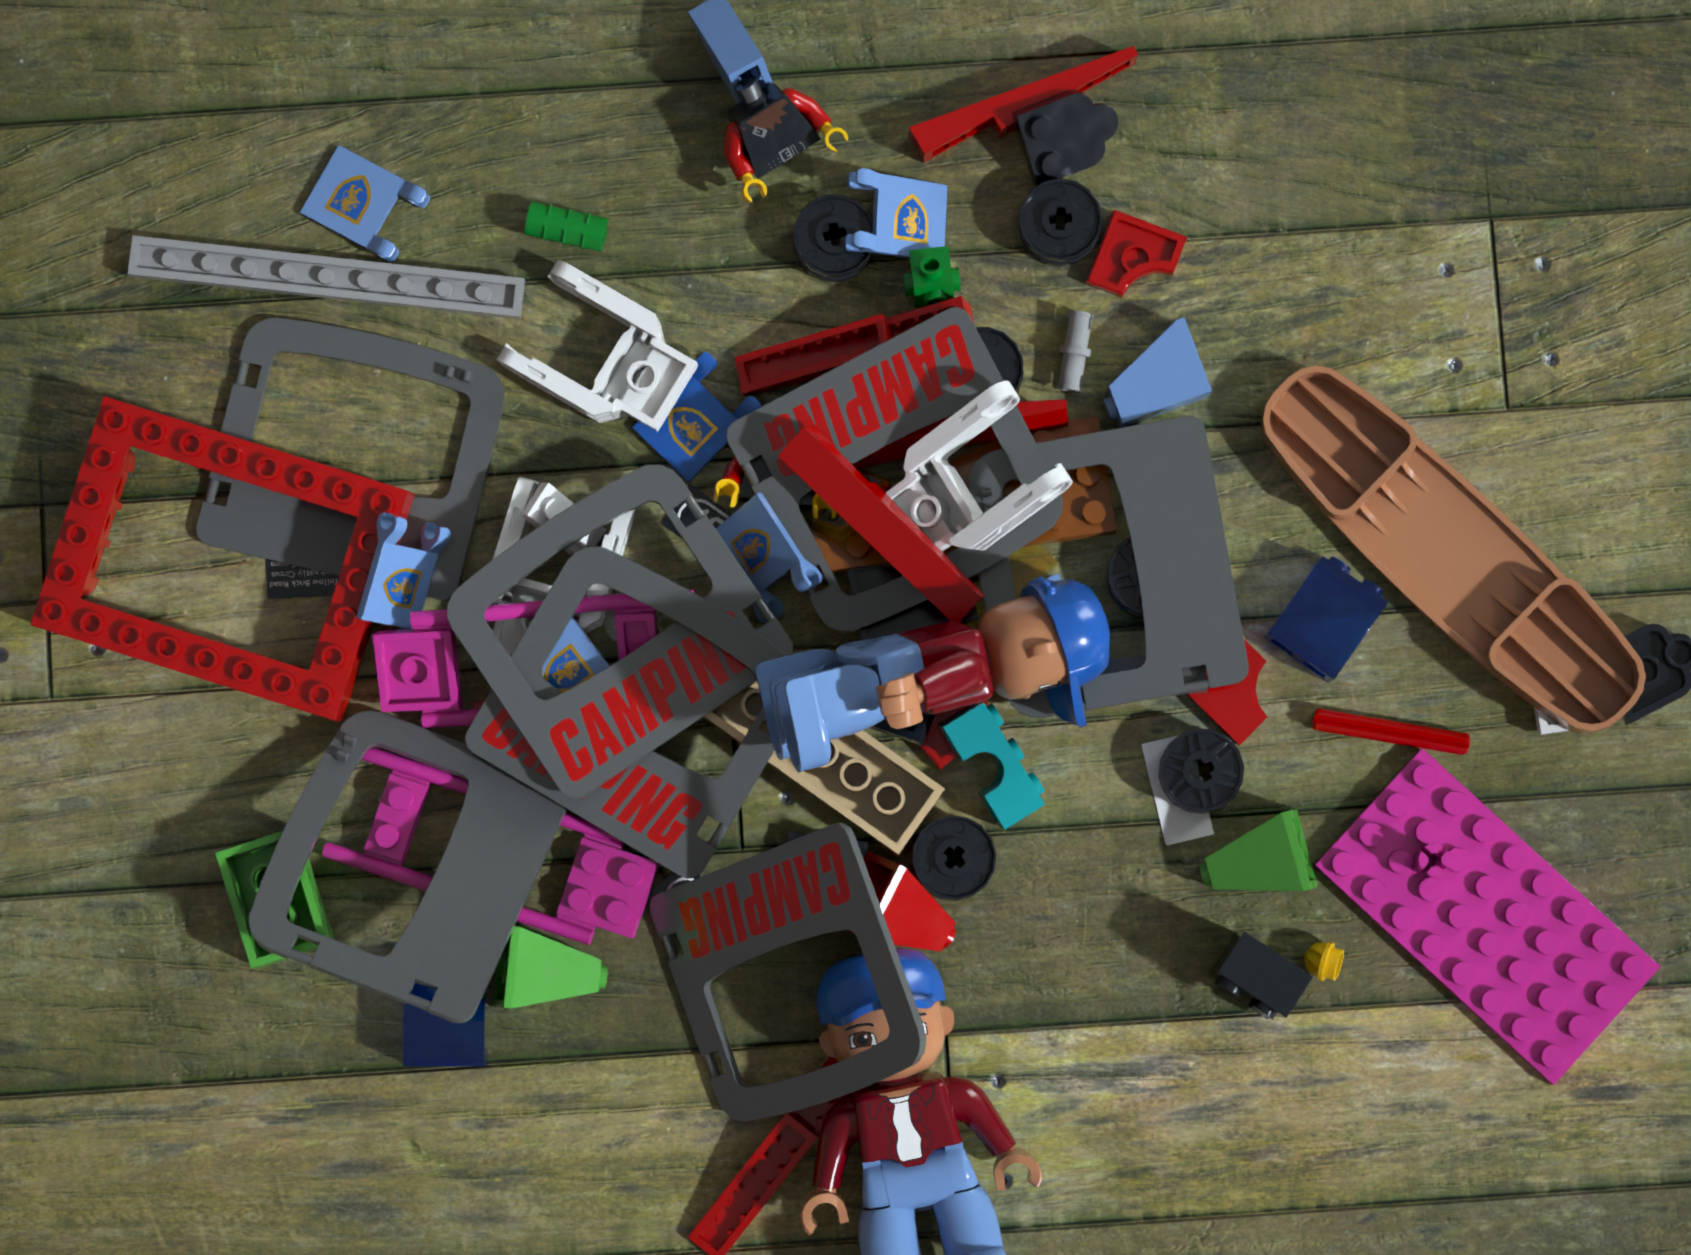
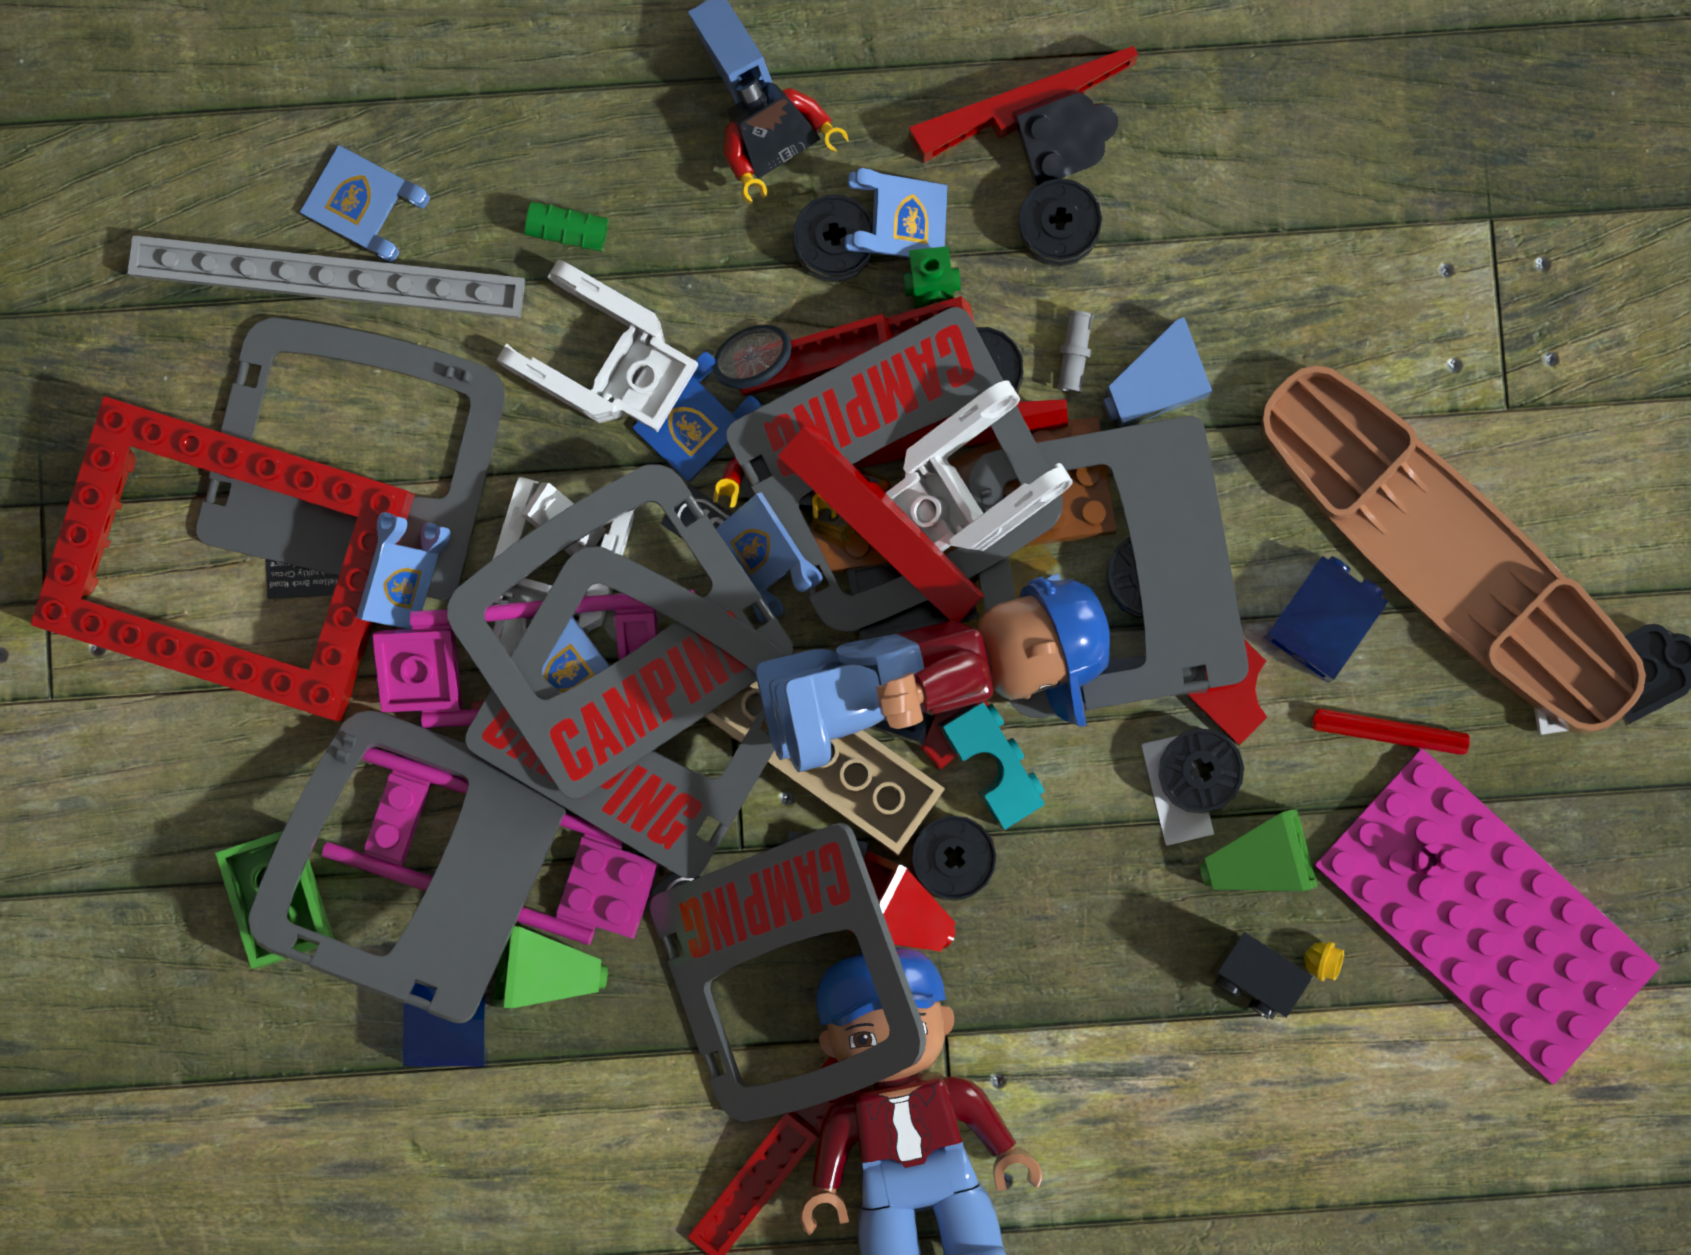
red tile [1085,210,1187,298] -> none
none -> clear wheel [712,325,792,389]

